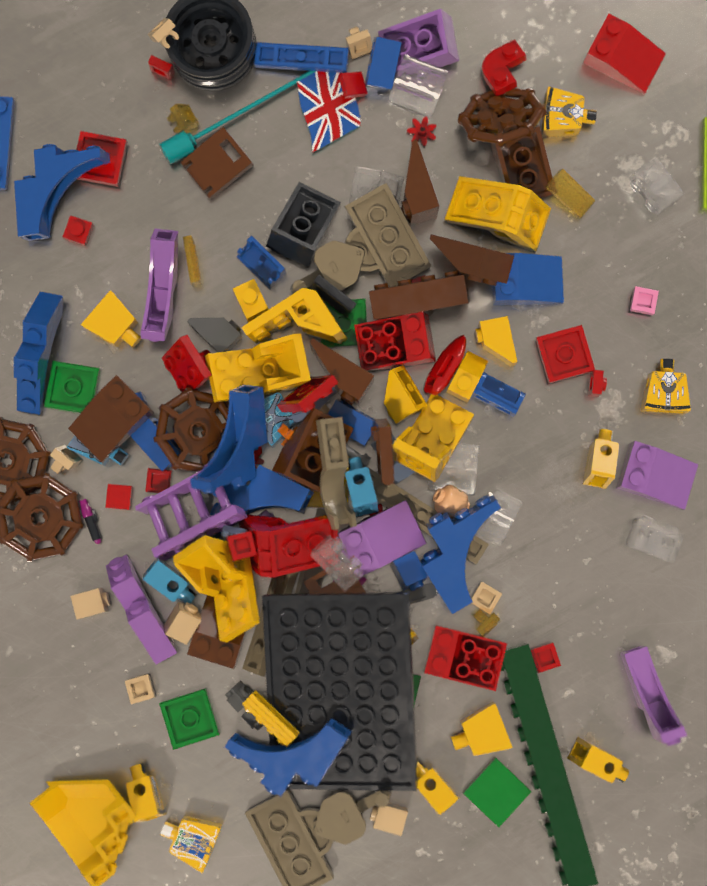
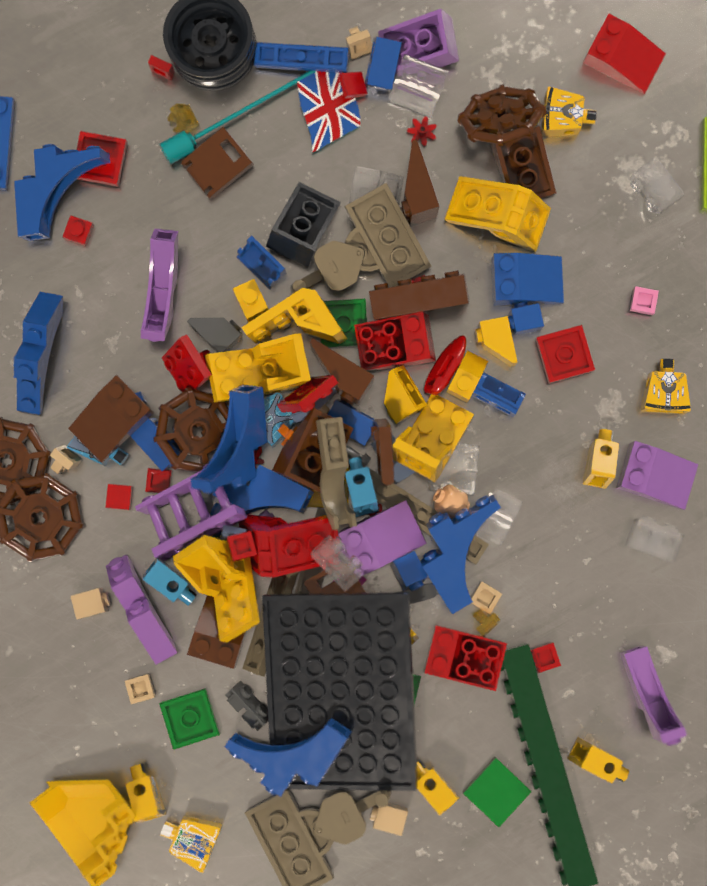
green tile [44,361,101,414] -> none
piece [79,499,102,544] -> none
yellow torso [81,290,141,348] -> none
tan tile [147,18,179,48] -> none
tan brick [164,601,201,645] -> none
clear yellow tile [183,235,202,287] -> none
yellow piece [242,690,300,747] -> none
black tile [311,275,356,318] -> none
reddish brown slope [430,234,514,286] -> none
yellow torso [451,702,513,756] -> none
red plate [482,39,527,96] -> none
clear yellow tile [545,169,596,218] -> none
red plate [588,370,607,397] -> none
none -> blue brick [508,302,544,336]

